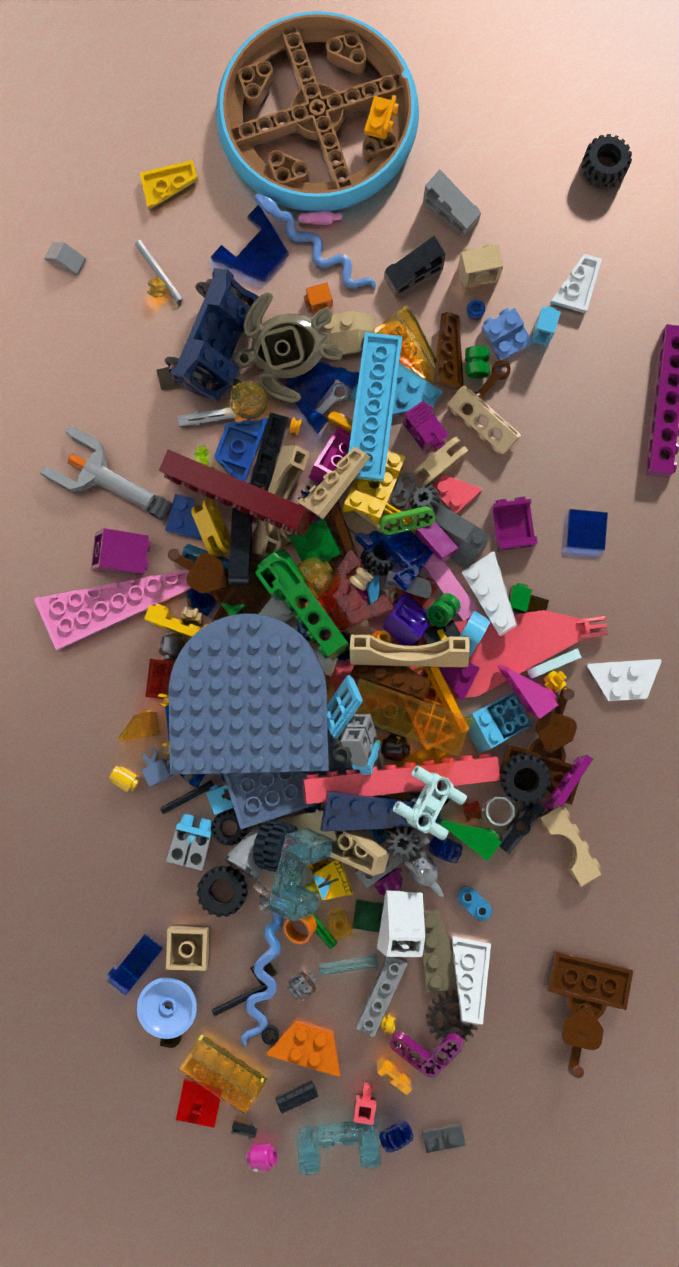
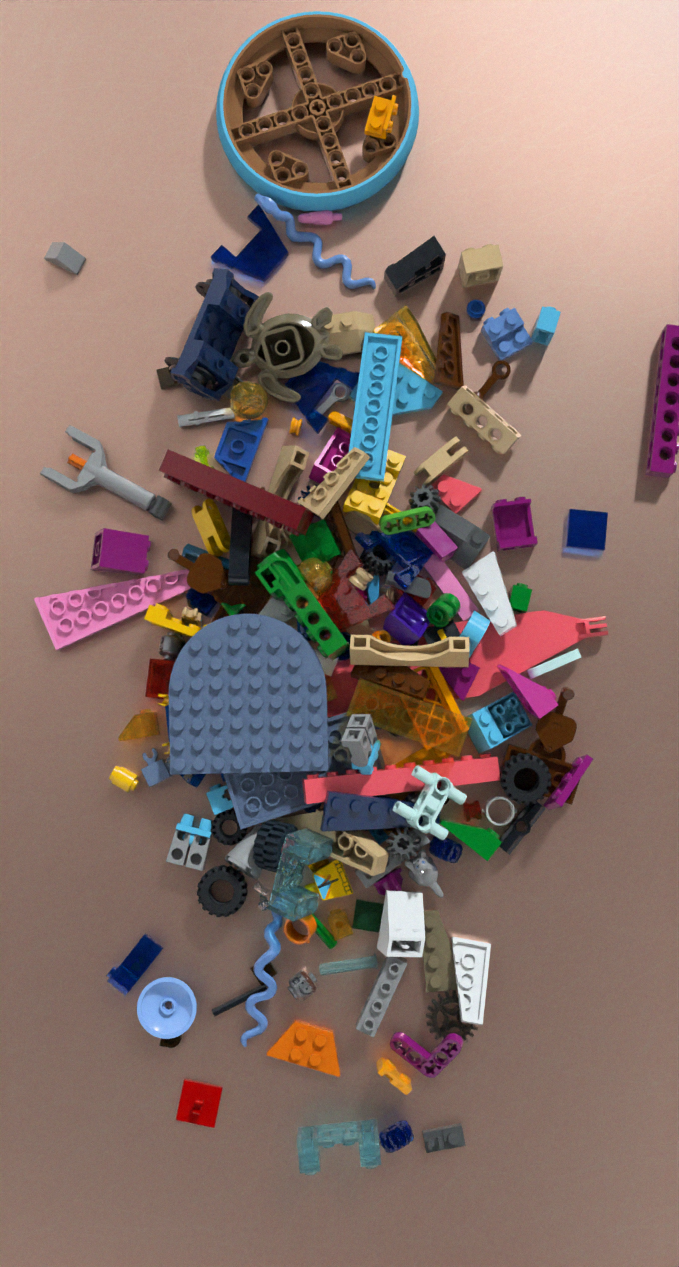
light grey bar [135,240,183,304] -> none
yellow wing [139,160,198,210] -> none
clear yellow wheel [147,277,166,299] -> none
black bar [160,780,214,814] -> none
blue wing [165,494,202,540] -> none
tan brick [166,926,210,971] -> none
clear yellow slope [178,1034,268,1114] -> none
black pin [231,1120,257,1140] -> none
dark pink head [246,1144,277,1172] -> none
black slope [250,412,290,491] -> none
black bush [262,1025,280,1045] -> none
black axle [275,1080,319,1114] -> none
orange brick [304,282,333,312] -> none
medium azure piece [327,675,363,739] -> none
coral brick [353,1082,376,1125] -> none
black head [381,735,410,762] -> none
yellow plate [381,1014,396,1035] -> none
flat silver beam [391,473,416,508] -> none
magenta piece [403,401,450,453] -> none
light grey wedge [423,169,481,237] -> none
dark azure plate [457,886,492,921] -> none
green wheel [465,346,490,379] -> none
dark brown tile [526,595,549,613] -> none
tan arch [539,807,602,887] -> none
yellow gear [543,669,567,693] -> none
reddish brown plate [547,952,633,1078] -> none
white wing [550,254,602,313] -> none
black tyre [581,134,632,189] -> none
white wing [586,659,661,701] -> none

